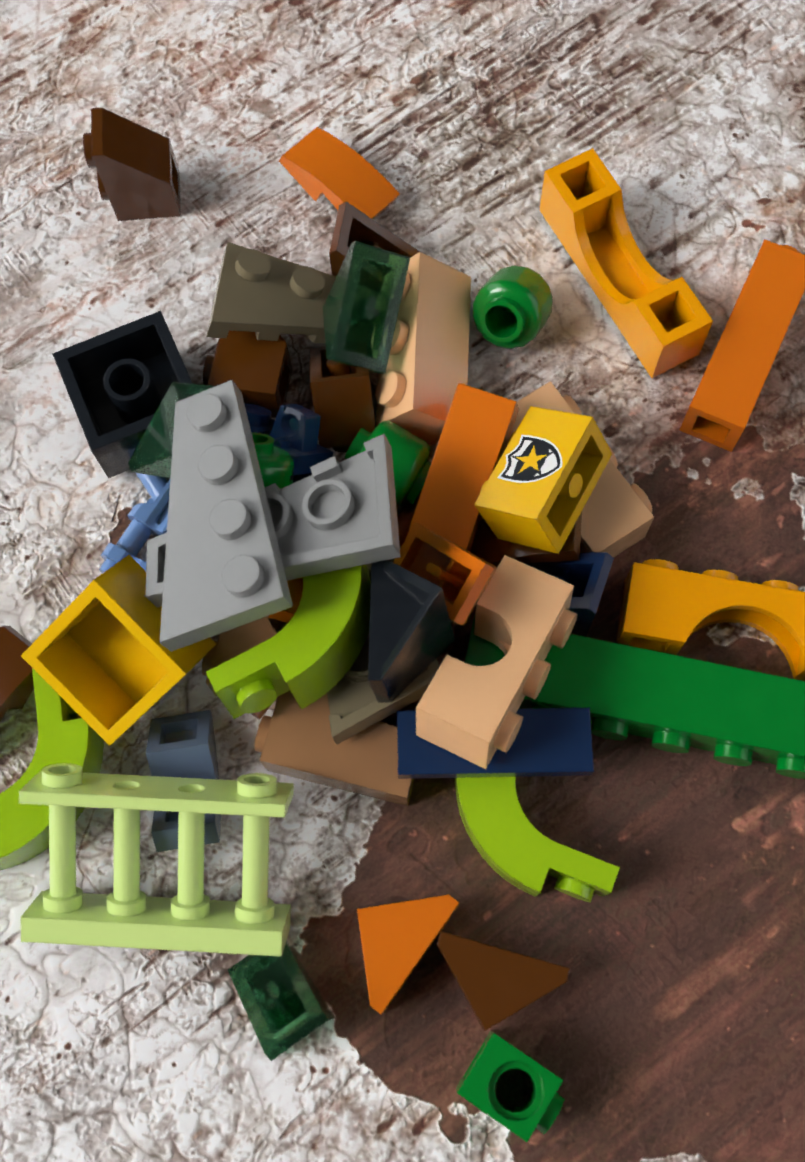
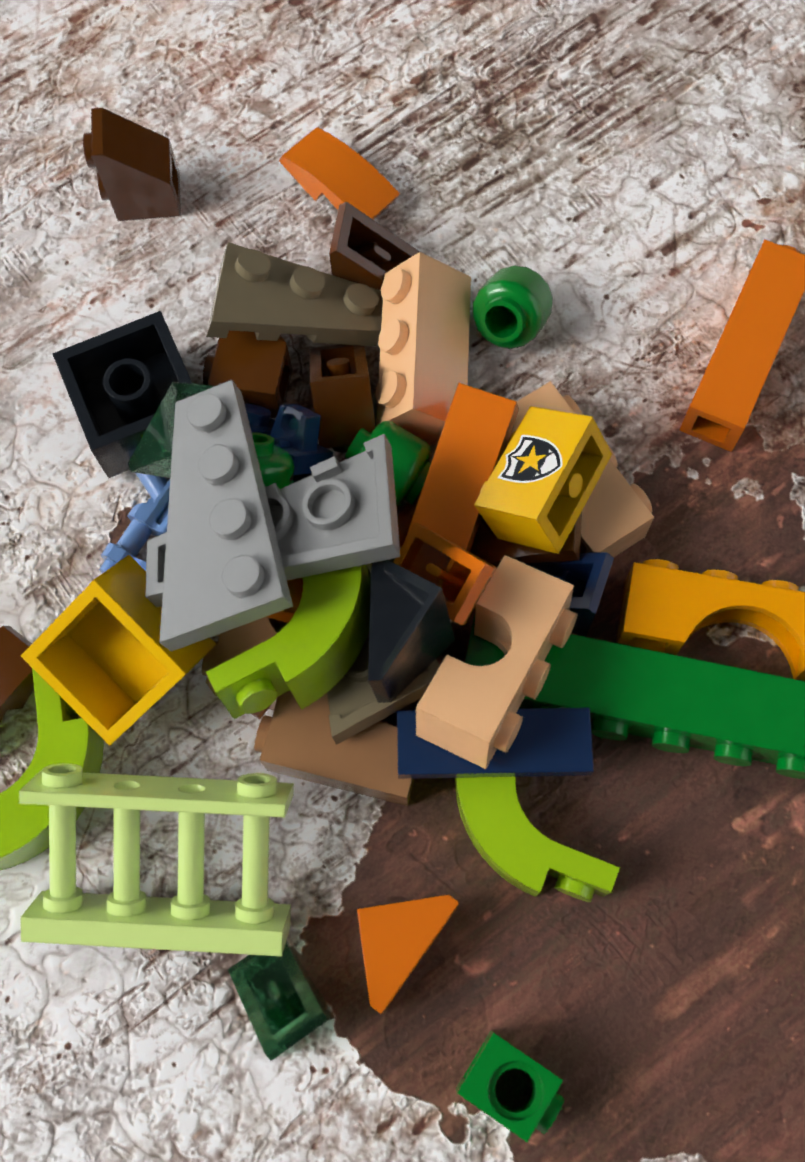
sand blue slope [146,710,221,852] -> none
clear green slope [323,241,410,374] -> none
reddish brown slope [437,931,570,1031] -> none
light orange arch [539,148,713,378] -> none

